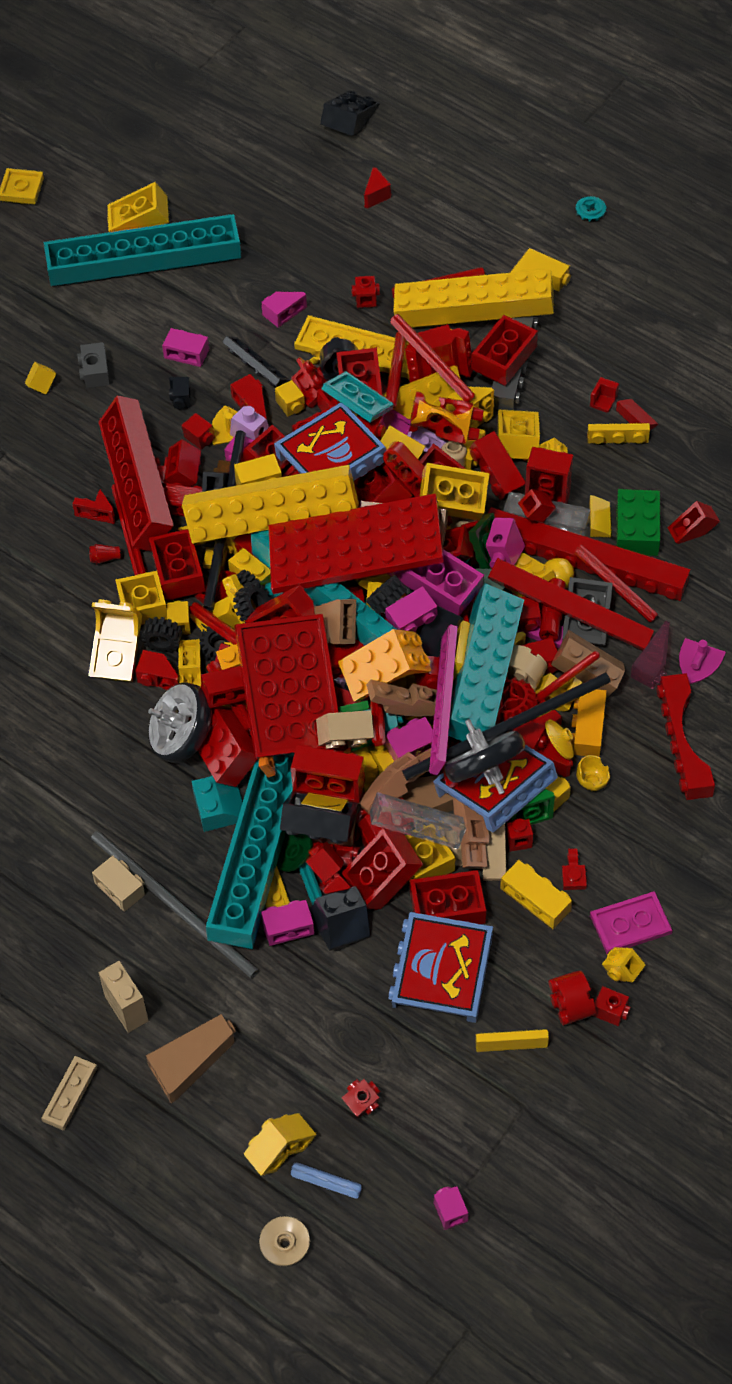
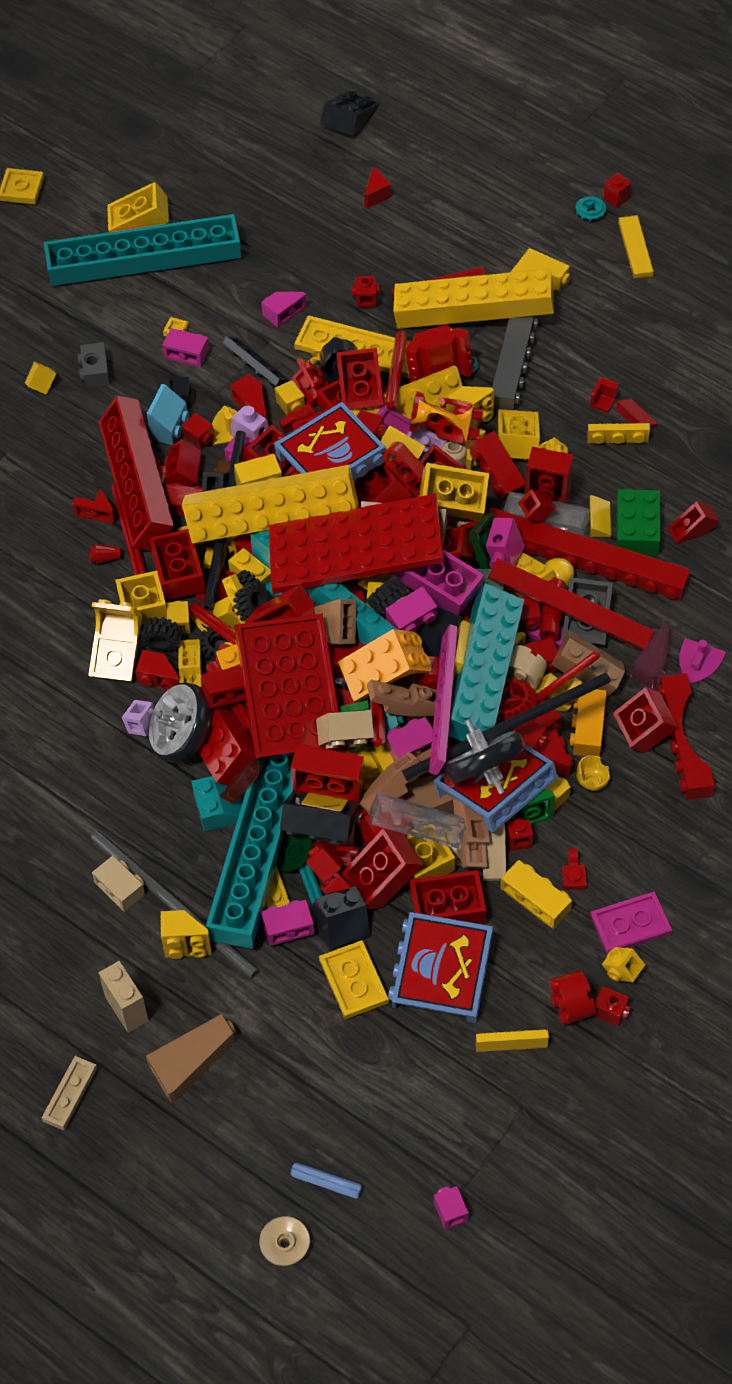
yellow brick [244,1113,316,1176] -> none
orange tile [259,756,276,777] -> none
teal tile [322,371,394,422] -> none
red brick [341,1079,380,1118] -> none
red axle [390,314,475,402] -> none
red brick [471,315,538,386] -> none
yellow dish [545,719,574,760] -> none
red axle [574,545,658,622] -> none
none -> lavender brick [122,700,154,736]
none -> medium azure slope [147,384,189,445]
none -> yellow slope [161,910,212,959]
none -> yellow tile [163,317,189,337]
none -> clear red slope [220,760,259,804]
none -> red hinge [279,403,315,433]
none -> yellow plate [319,940,389,1019]
none -> red brick [603,173,632,208]
none -> red brick [613,687,678,753]
none -> yellow tile [618,216,653,279]

